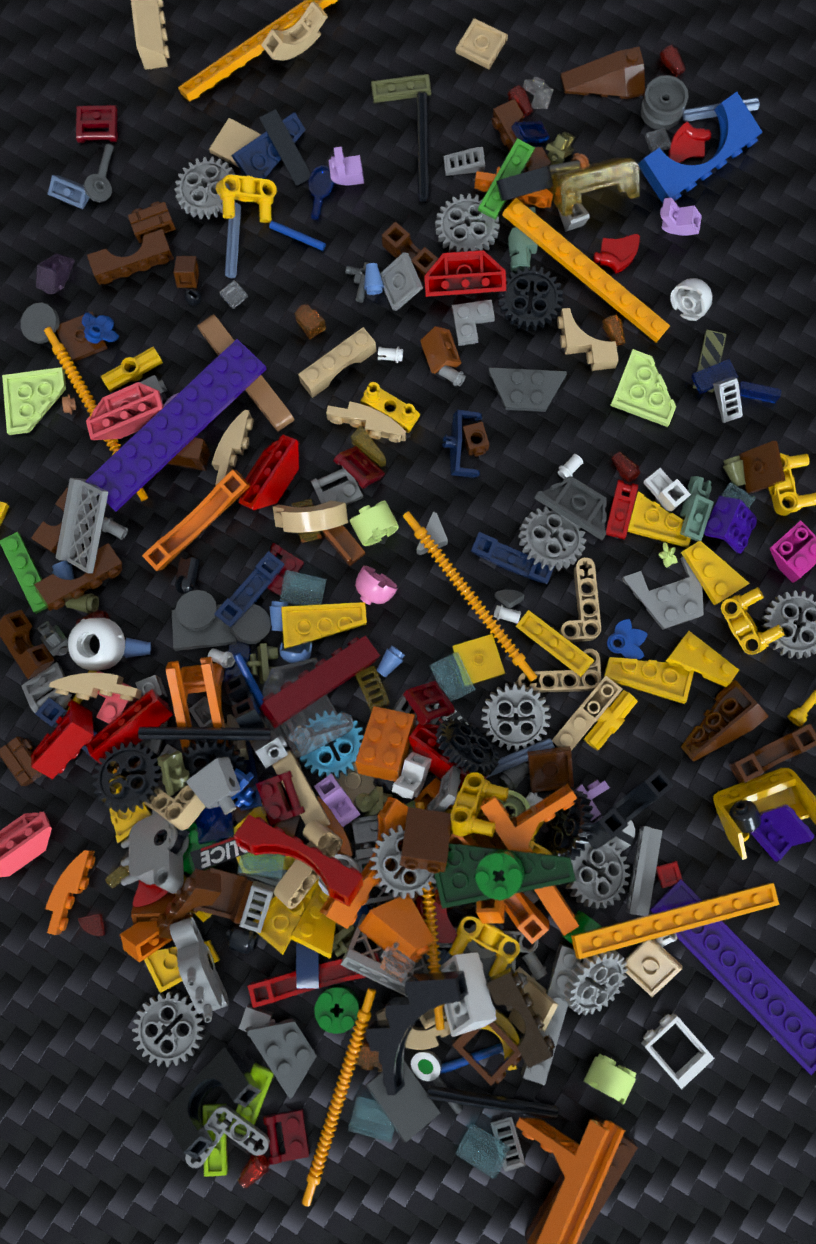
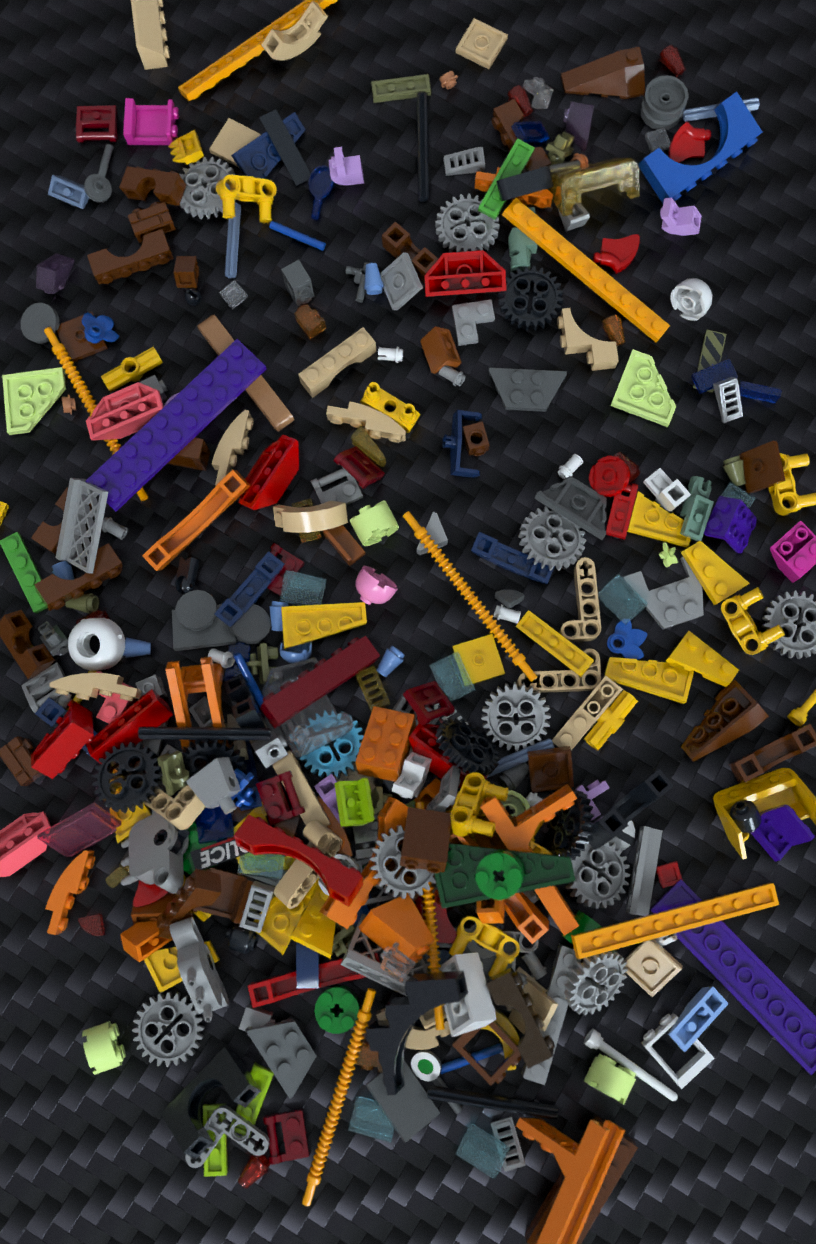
none -> clear pink piece [37,803,121,857]
none -> yellowish green brick [82,1021,126,1075]
none -> reddish brown arch [119,166,186,206]
none -> dark pink panel [123,98,179,145]
none -> yellow plate [169,130,204,165]
none -> dark grey brick [281,260,314,306]
none -> lime bracket [334,778,374,827]
none -> nougat plate [439,71,458,89]
none -> clear purple slope [563,102,594,152]
none -> white piece [583,1028,678,1101]
none -> red tile [589,456,630,497]
none -> clear light blue plate [598,574,648,625]
none -> light blue slope [668,986,729,1052]

